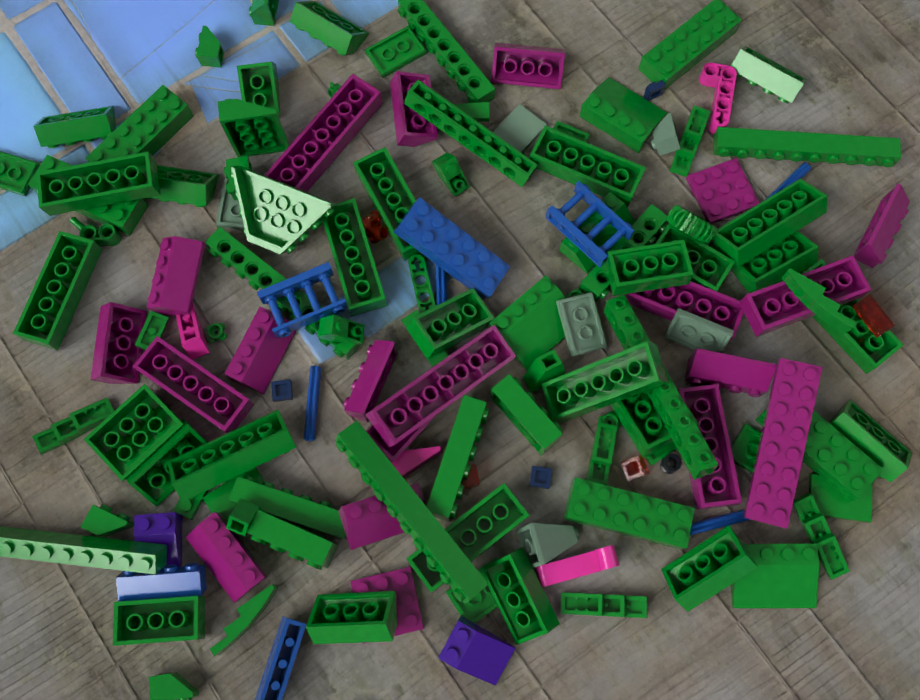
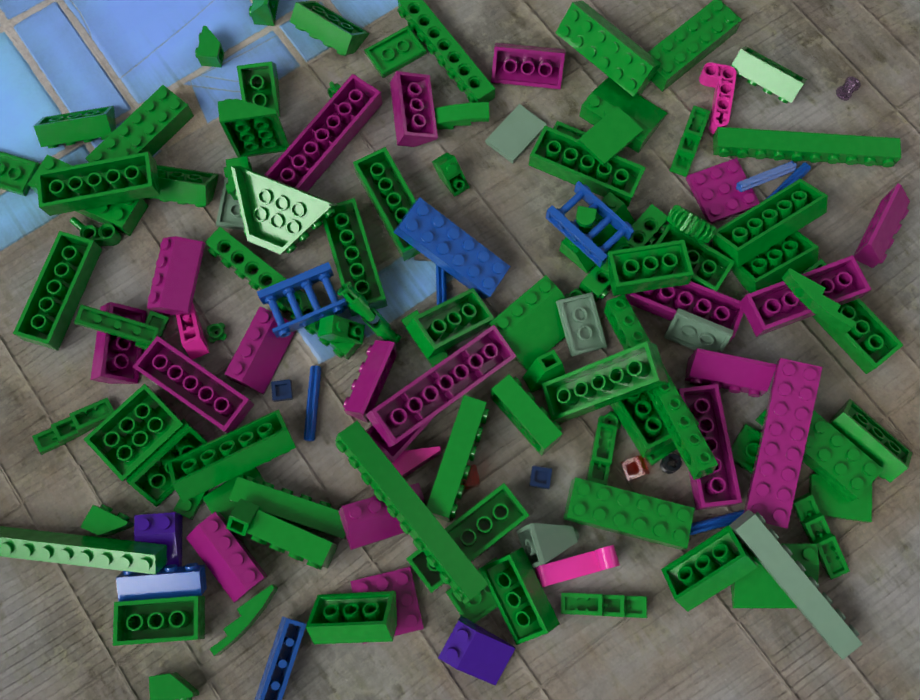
clear red plate [362,210,388,243] -> none
green brick [404,80,538,187] -> none
green beam [408,254,436,313] -> none
dark blue plate [643,80,666,101] -> none
sand green slope [651,113,681,156] -> none
clear red plate [852,294,895,338] -> none
none -> green tile [74,304,160,346]
none -> green piece [337,281,401,344]
none -> green brick [555,0,662,97]
none -> green tile [576,206,597,228]
none -> green tile [578,106,644,166]
none -> sand green brick [729,509,863,660]
none -> blue axle [736,161,797,192]
none -> clear purple bush [836,77,861,101]

